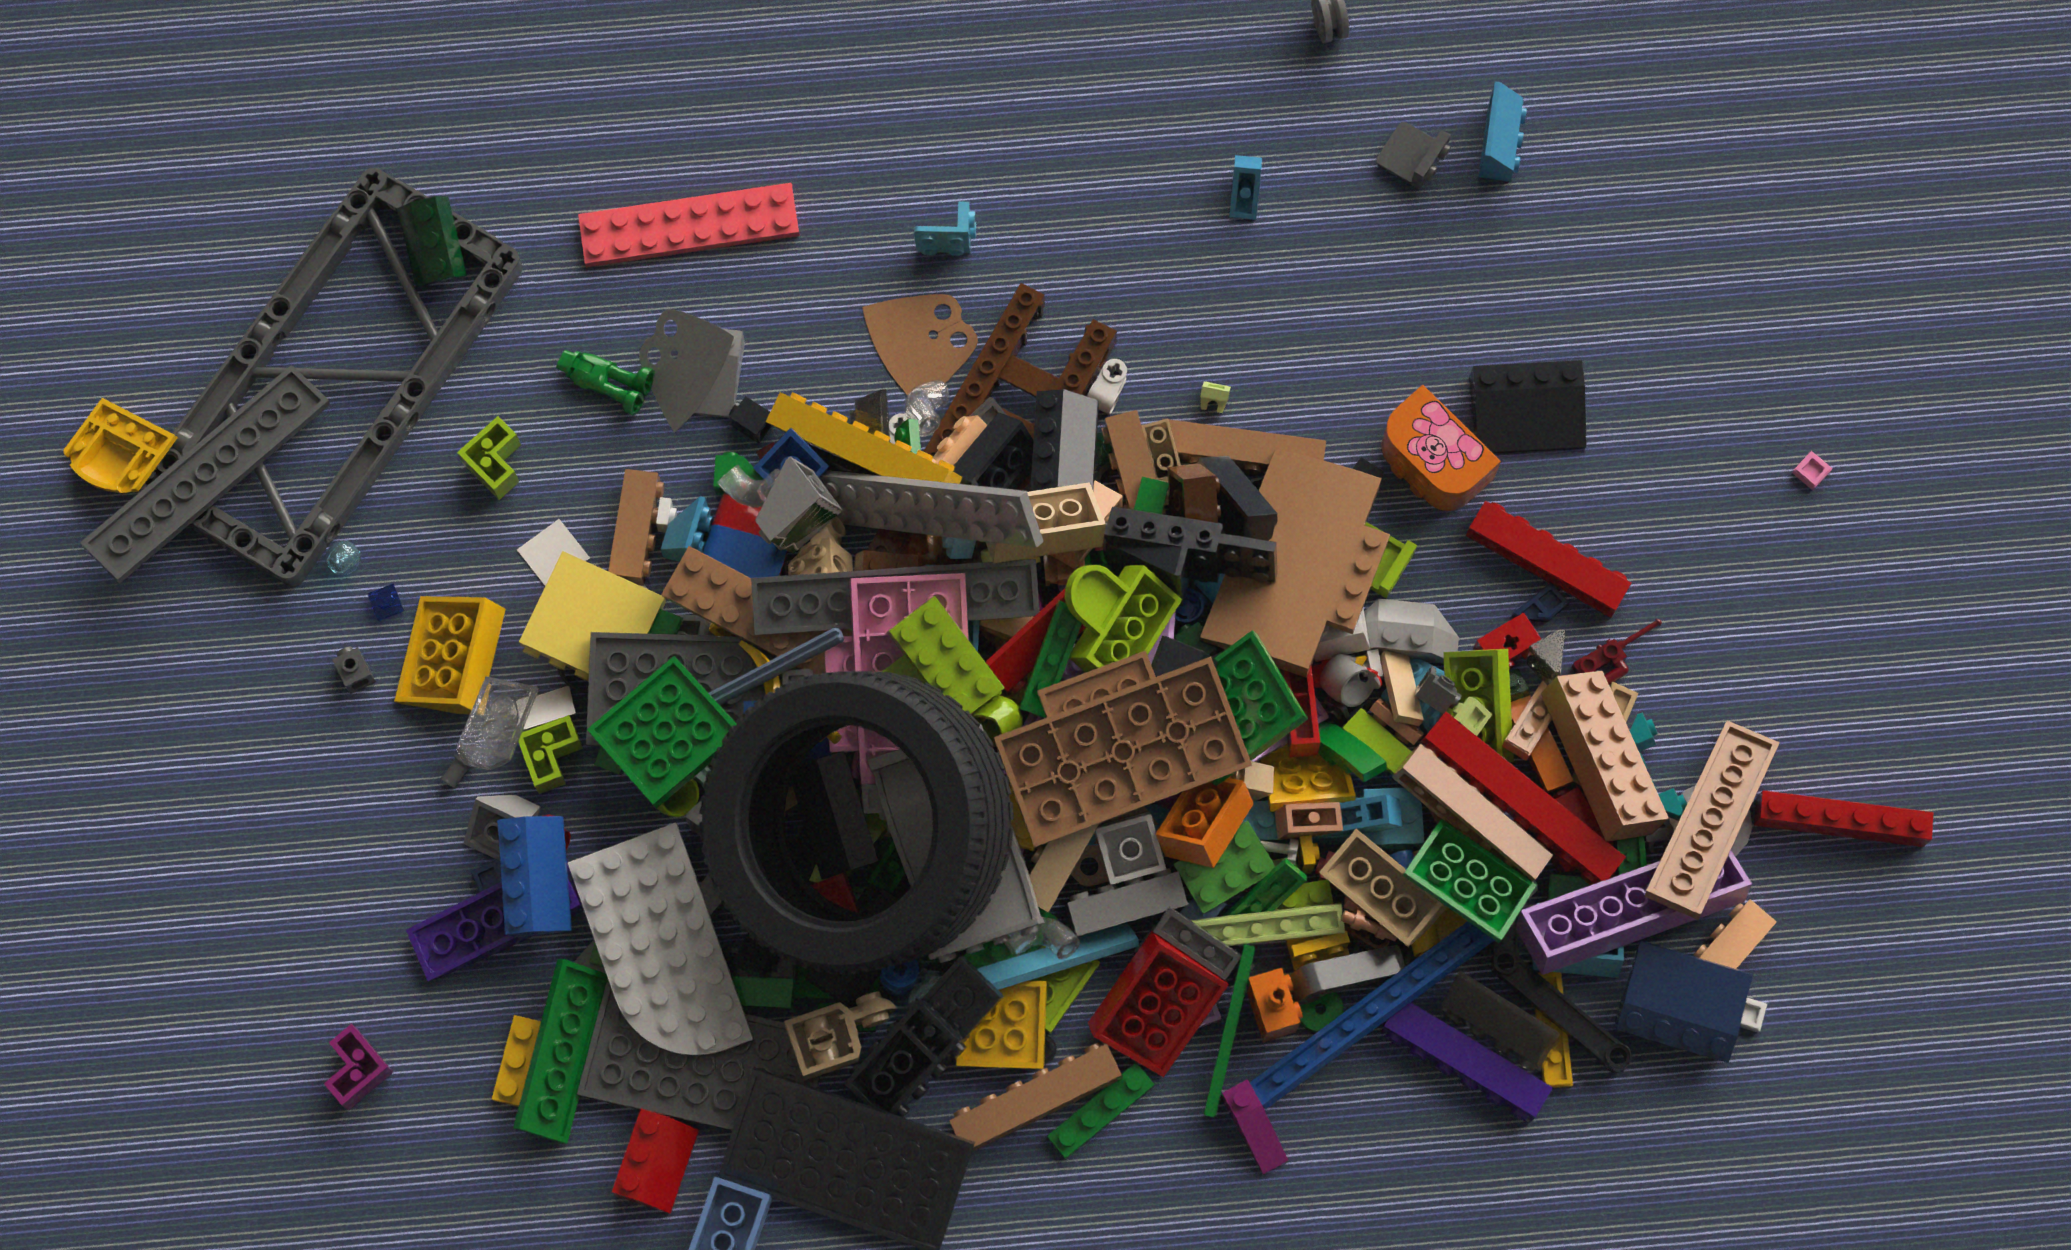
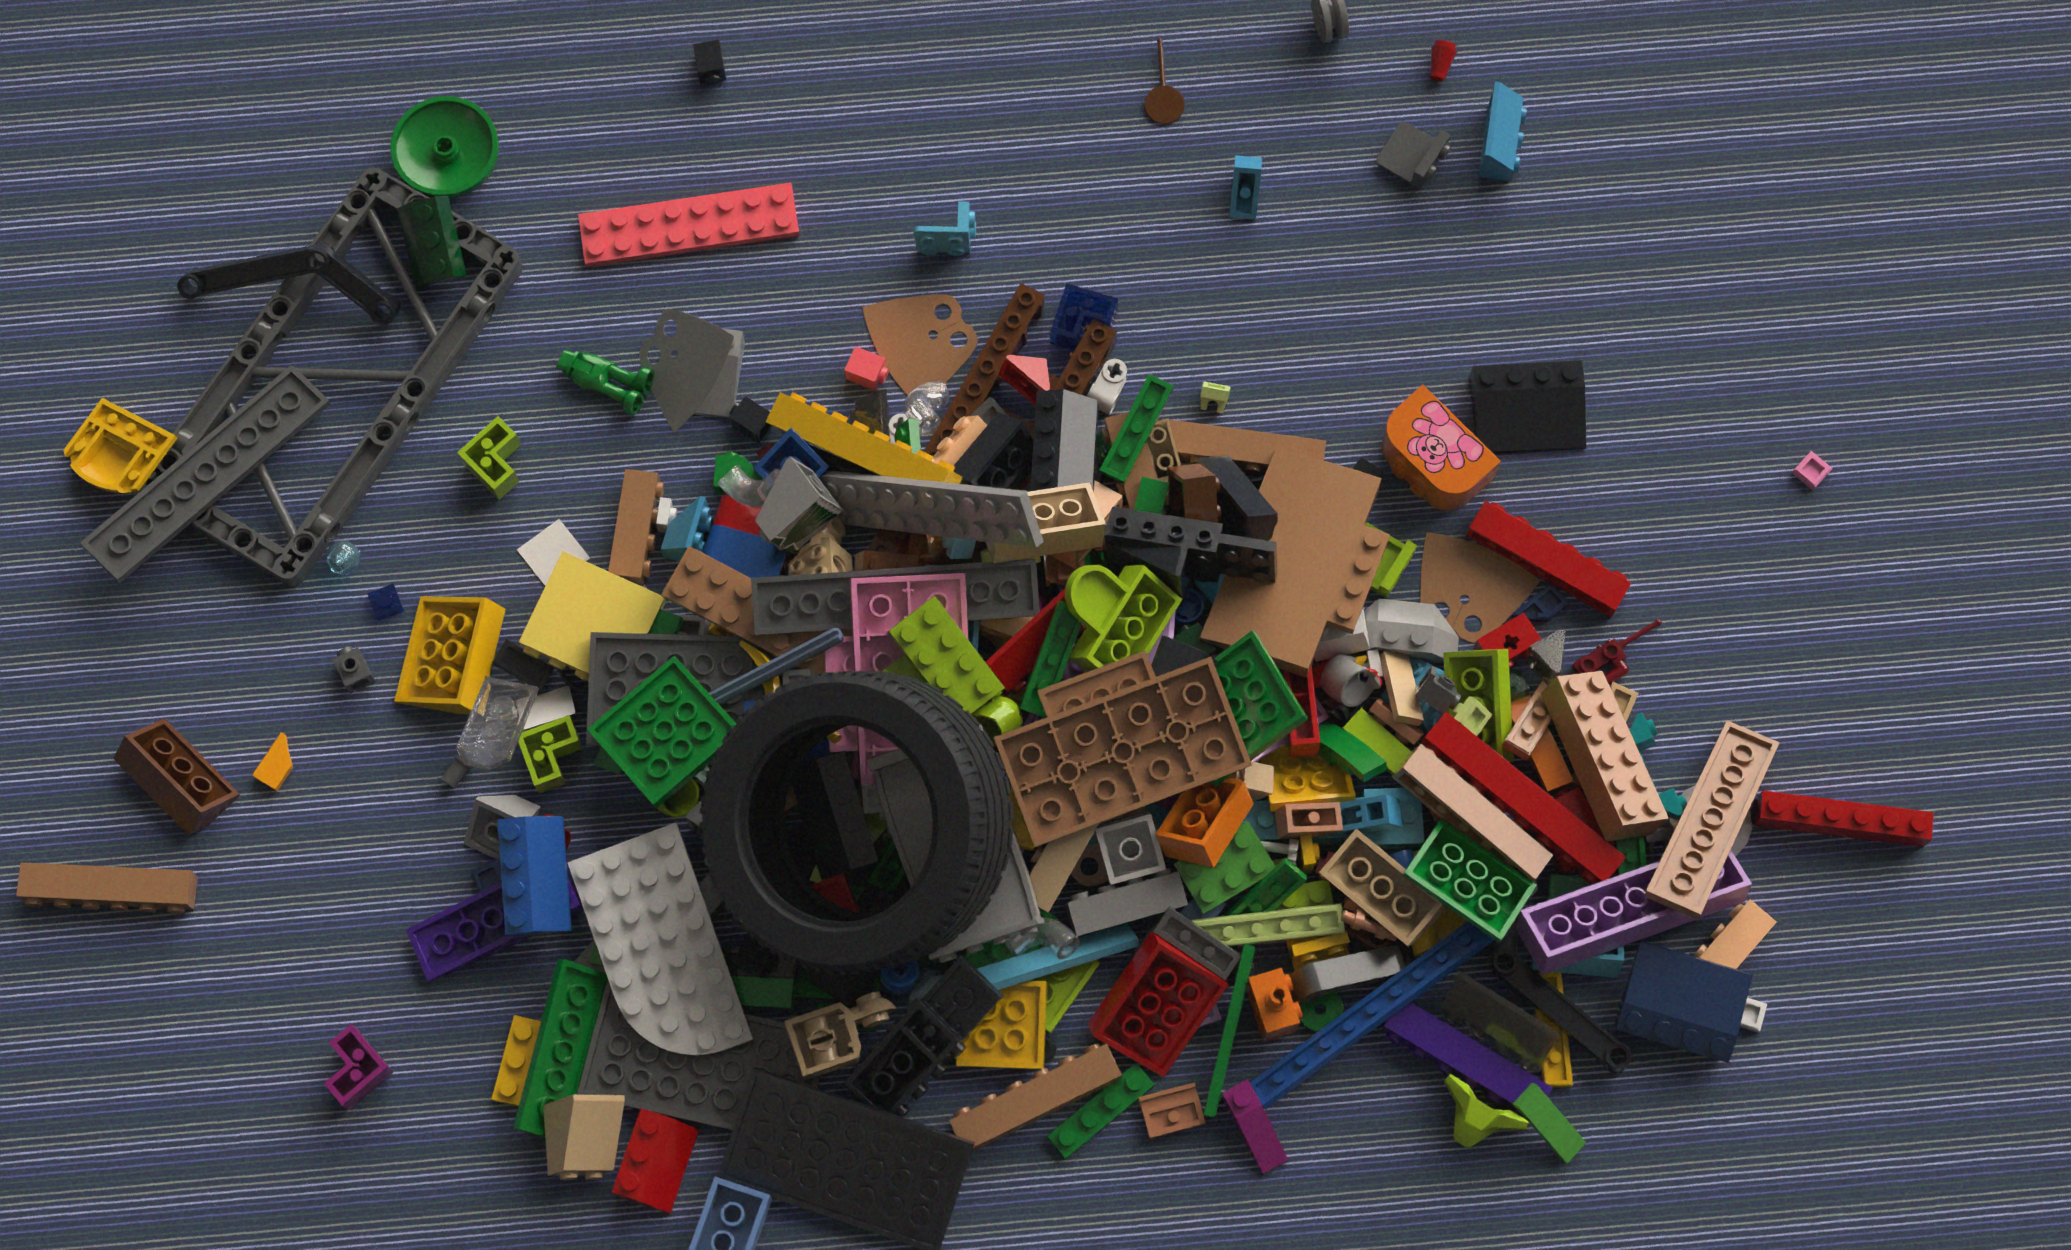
none -> medium nougat brick [16,863,198,914]
none -> reddish brown slope [113,718,240,835]
none -> black piece [177,242,401,326]
none -> light orange tile [252,732,293,791]
none -> green dish [390,96,499,199]
none -> black tile [491,639,554,692]
none -> tan slope [543,1095,625,1180]
none -> black brick [693,40,727,85]
none -> coral brick [844,346,889,391]
none -> red slope [998,355,1050,406]
none -> clear blue brick [1050,283,1119,351]
none -> green plate [1099,374,1174,485]
none -> nougat plate [1138,1082,1206,1140]
none -> reddish brown piece [1145,38,1185,124]
none -> medium nougat piece [1420,532,1540,643]
none -> red cone [1429,40,1457,82]
none -> lime piece [1444,1074,1529,1148]
none -> bright green tile [1513,1083,1586,1164]

